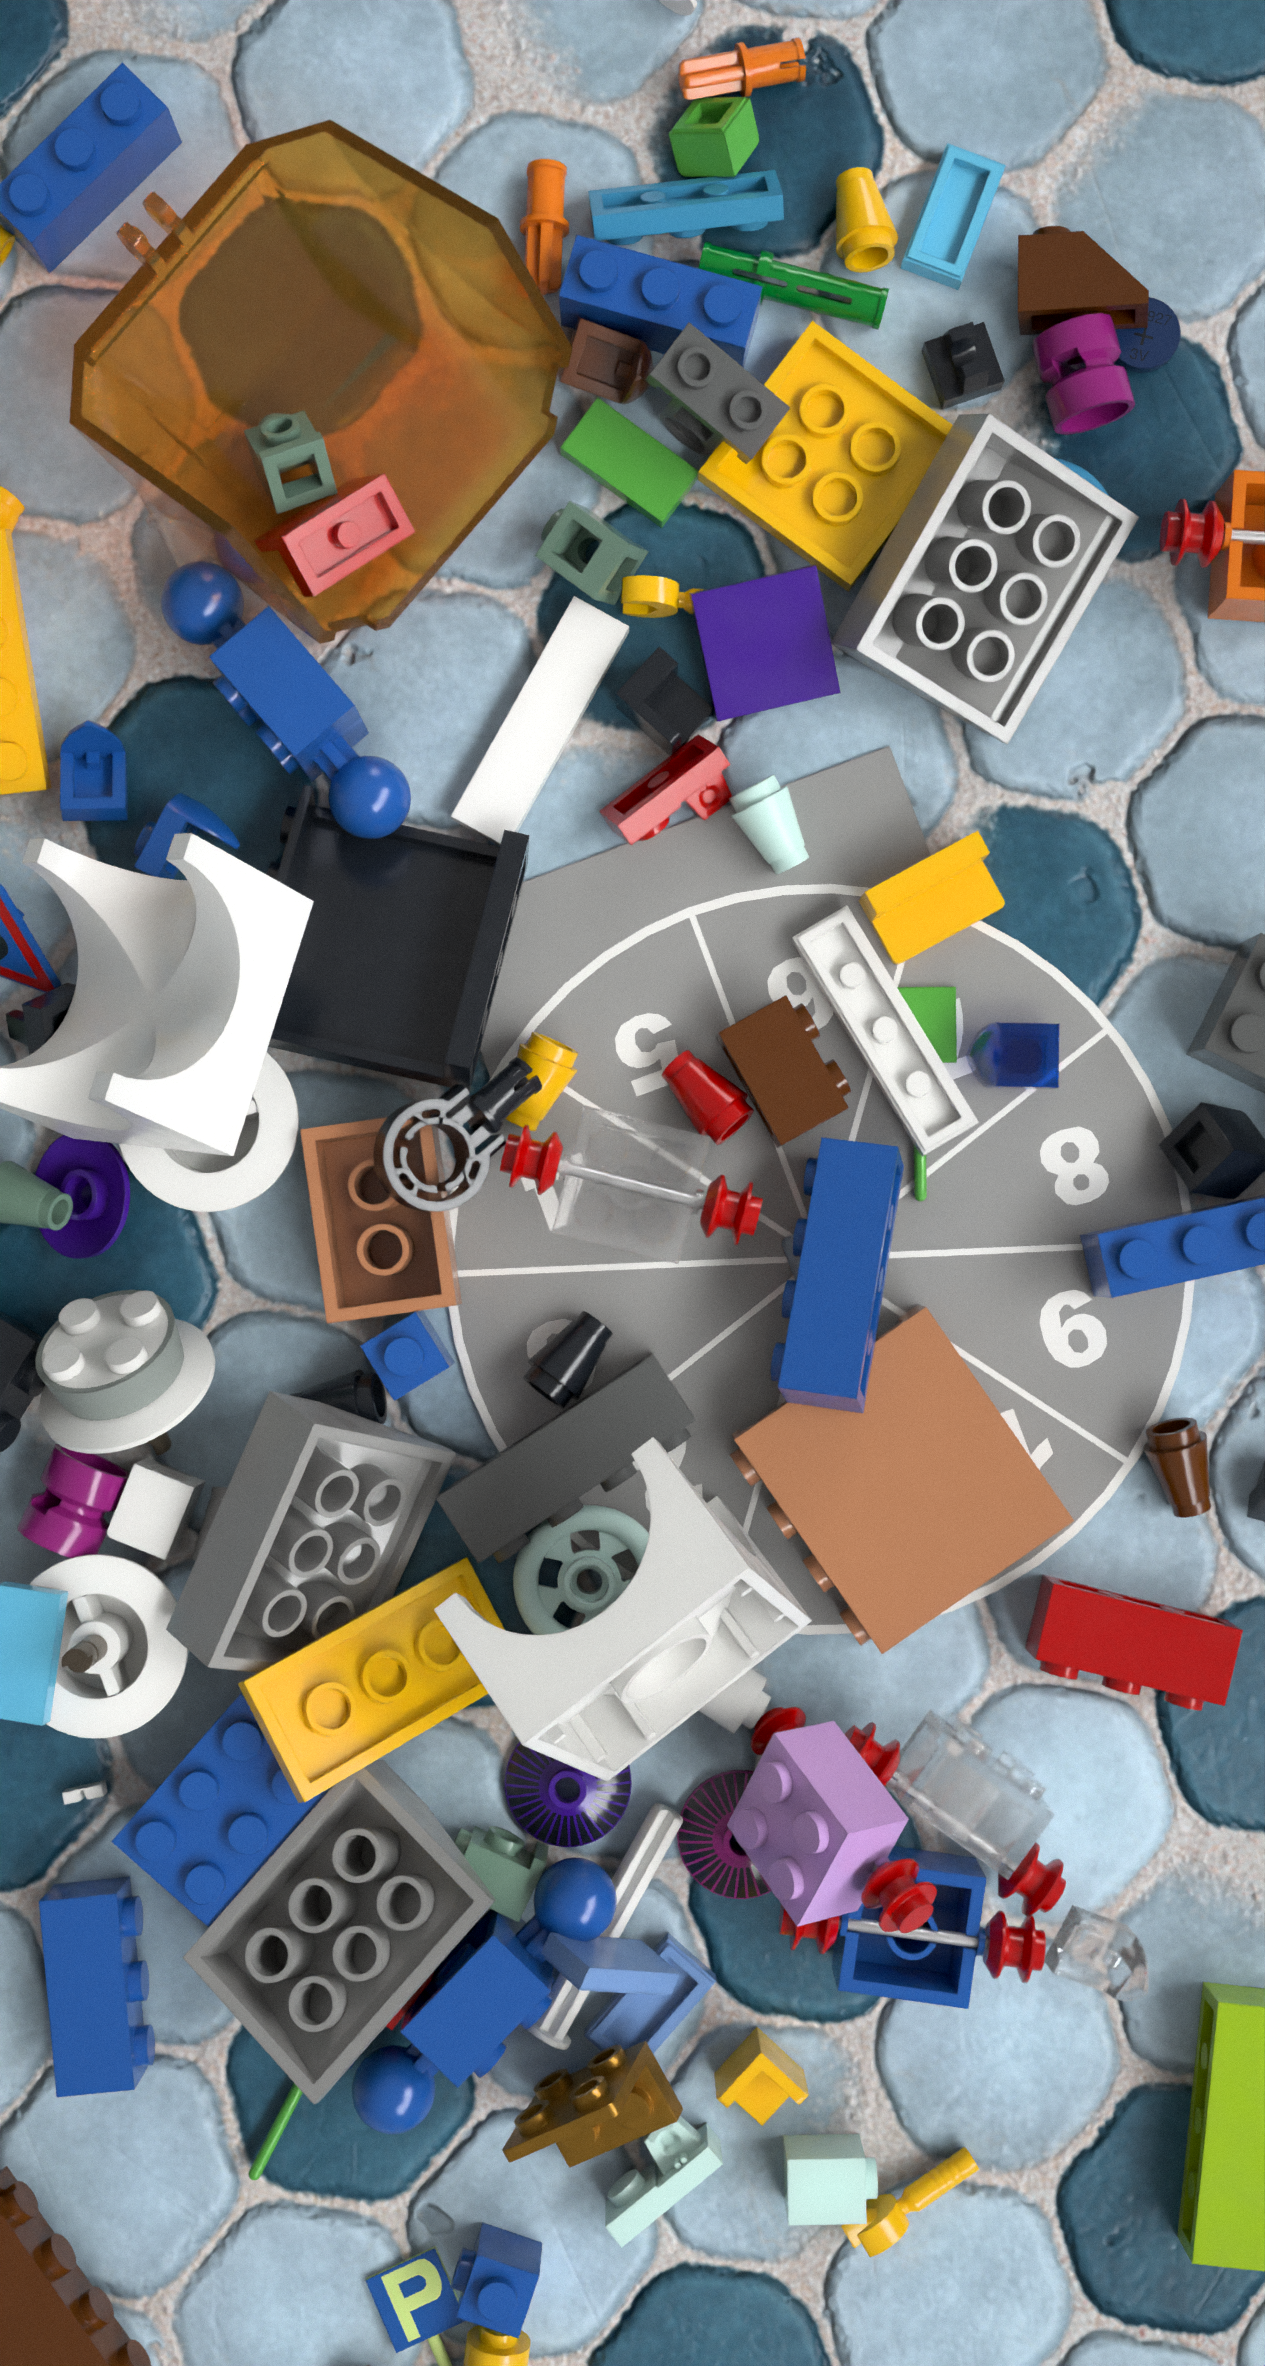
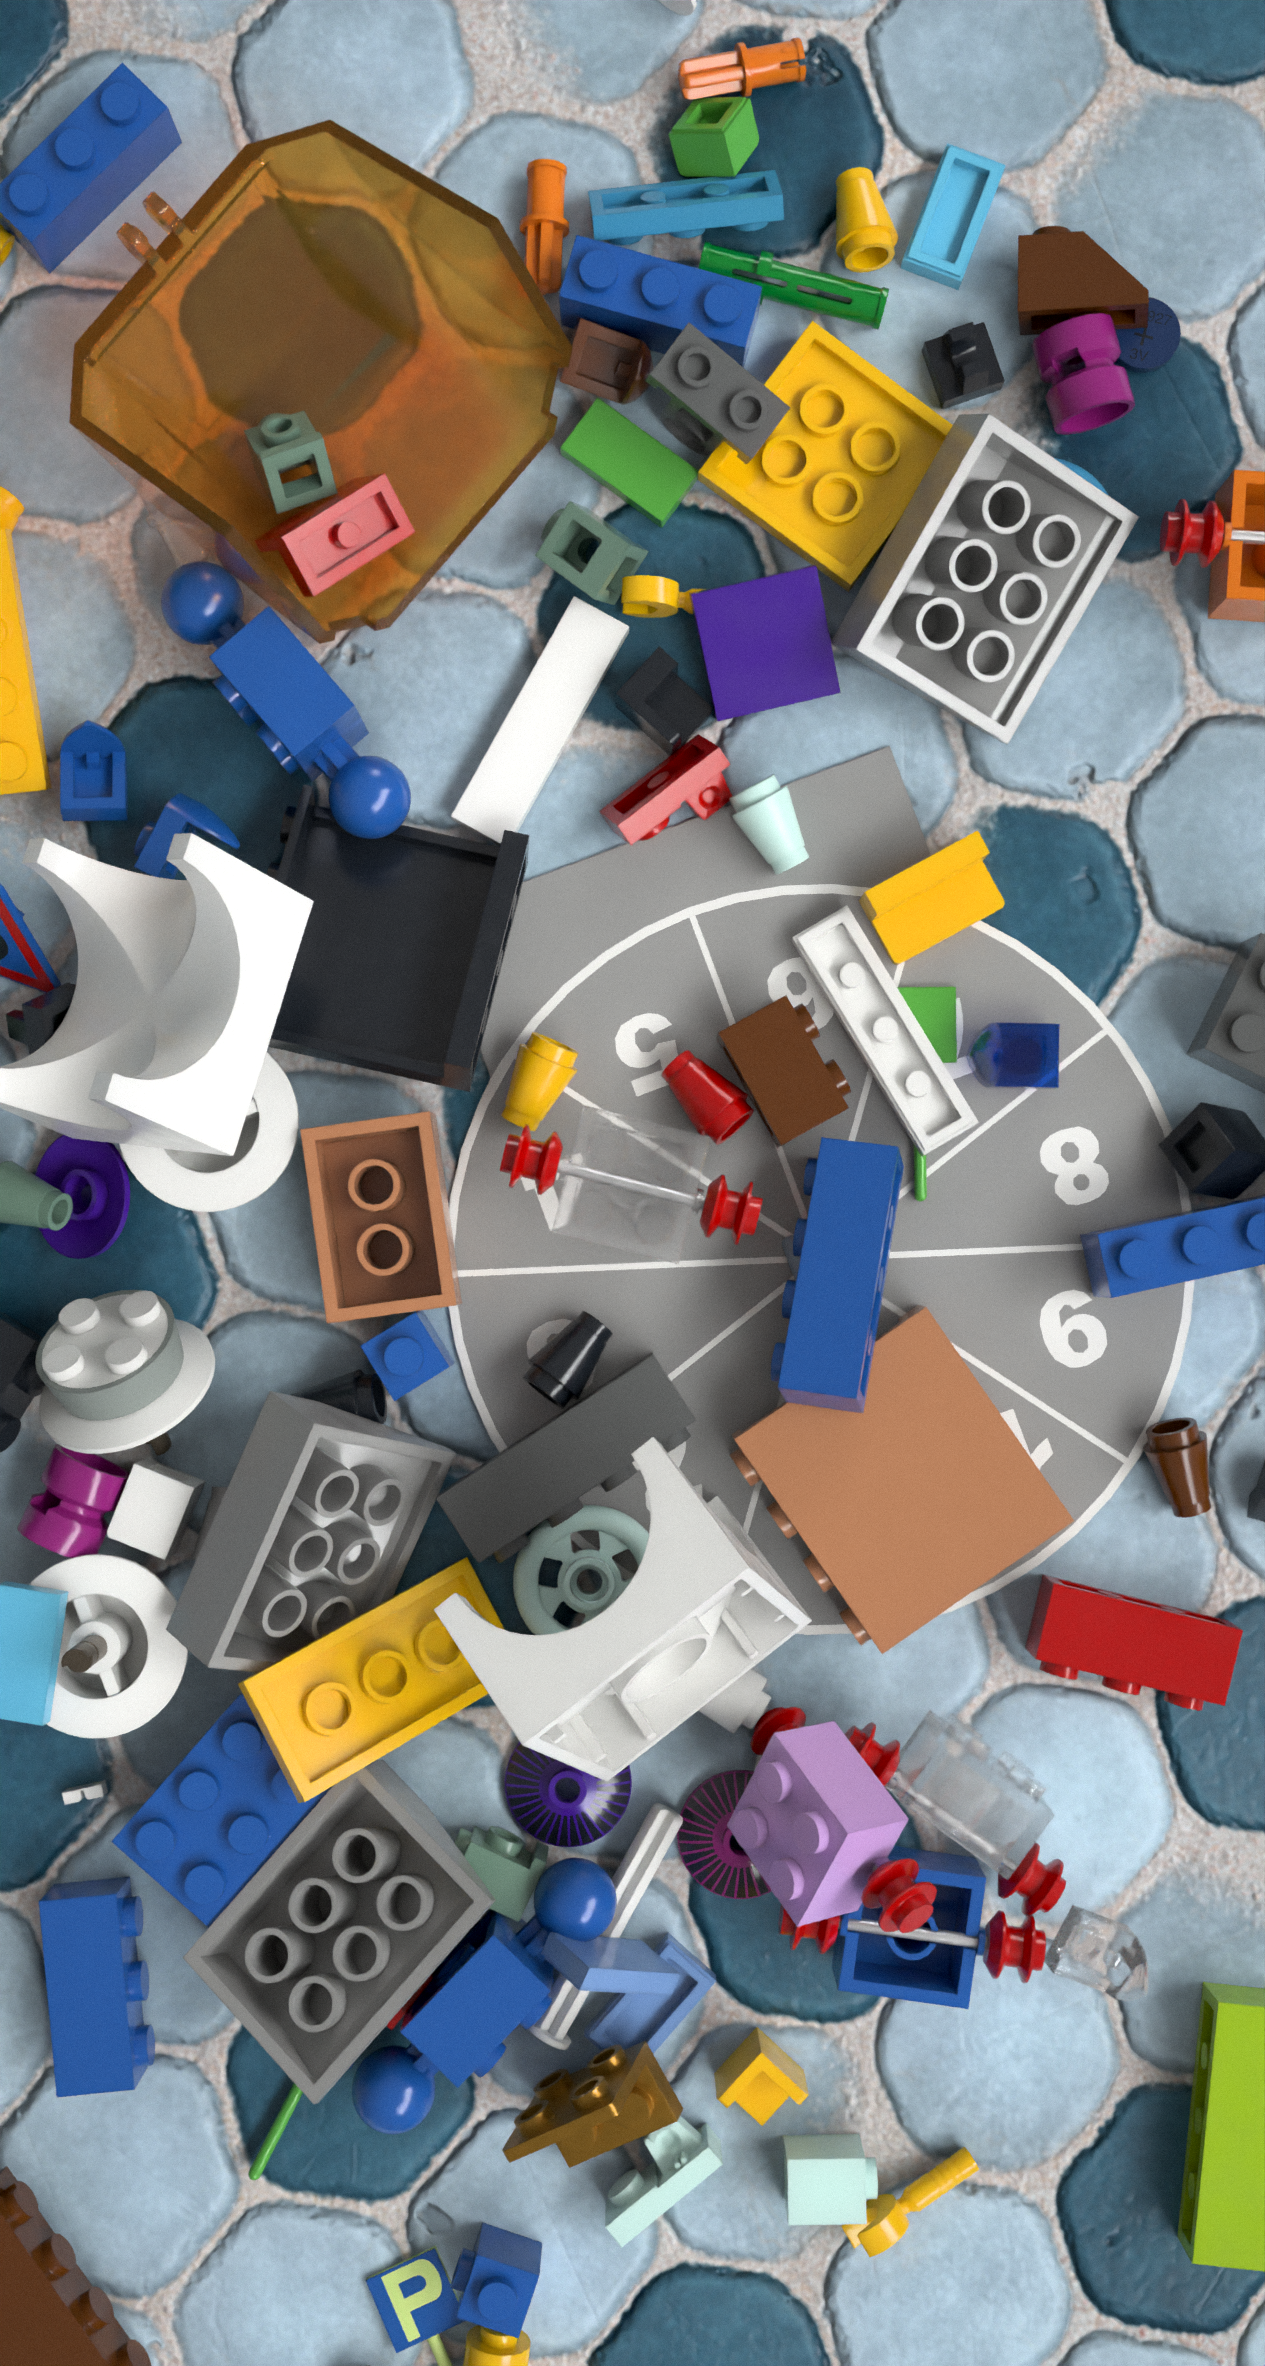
black pin [373,1057,542,1212] -> none

